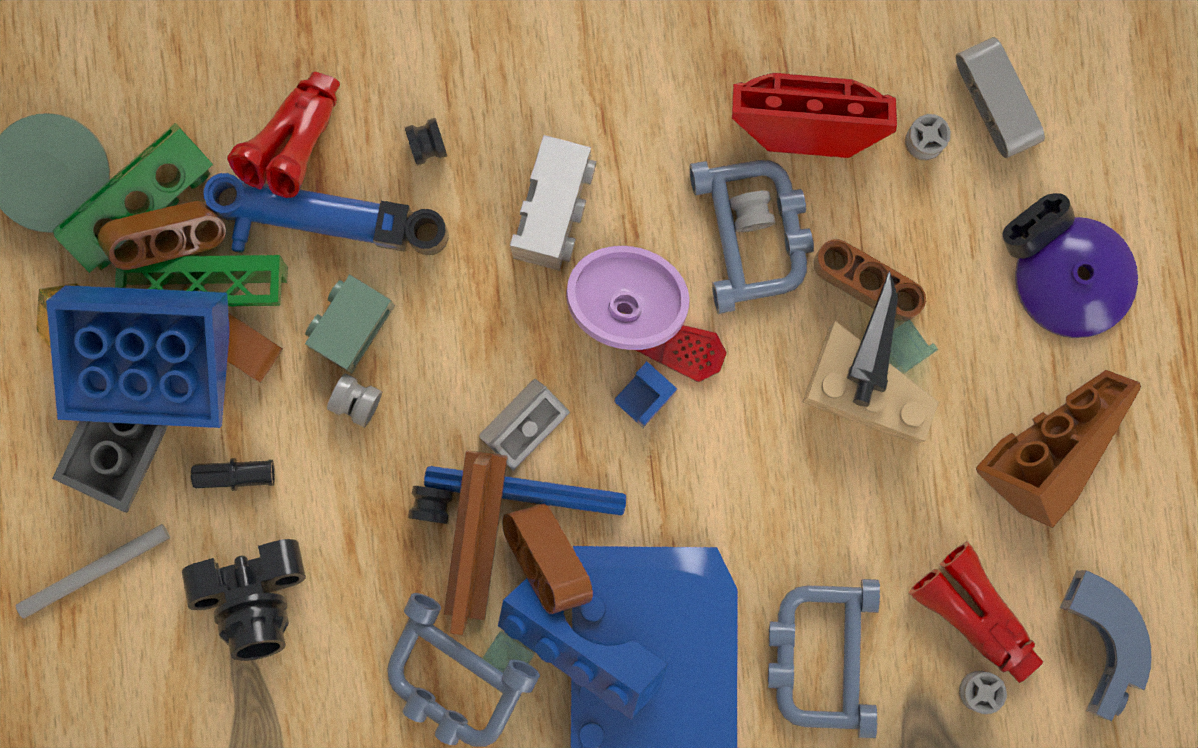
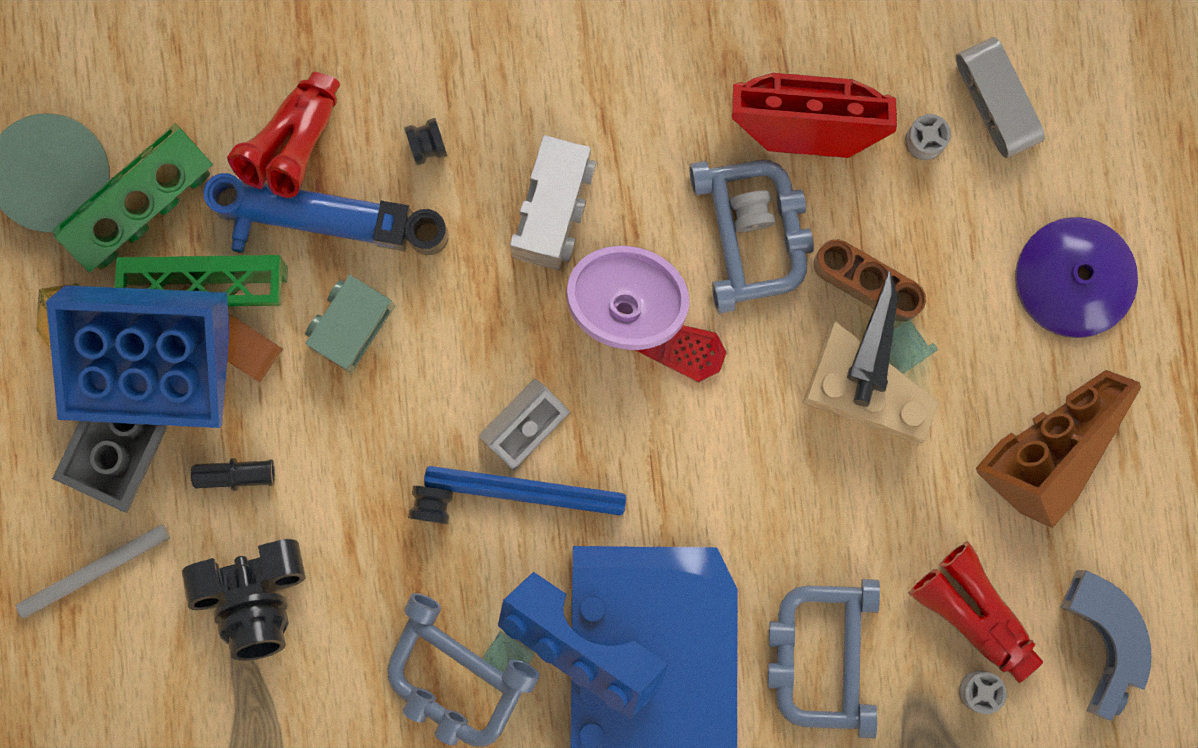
dark orange beam [98,201,226,270] -> none
light grey wheel [327,373,382,428] -> none
dark orange fence [444,450,508,635] -> none
dark orange beam [502,504,593,614] -> none
blue panel [615,361,677,428] -> none
black beam [1002,193,1075,259] -> none

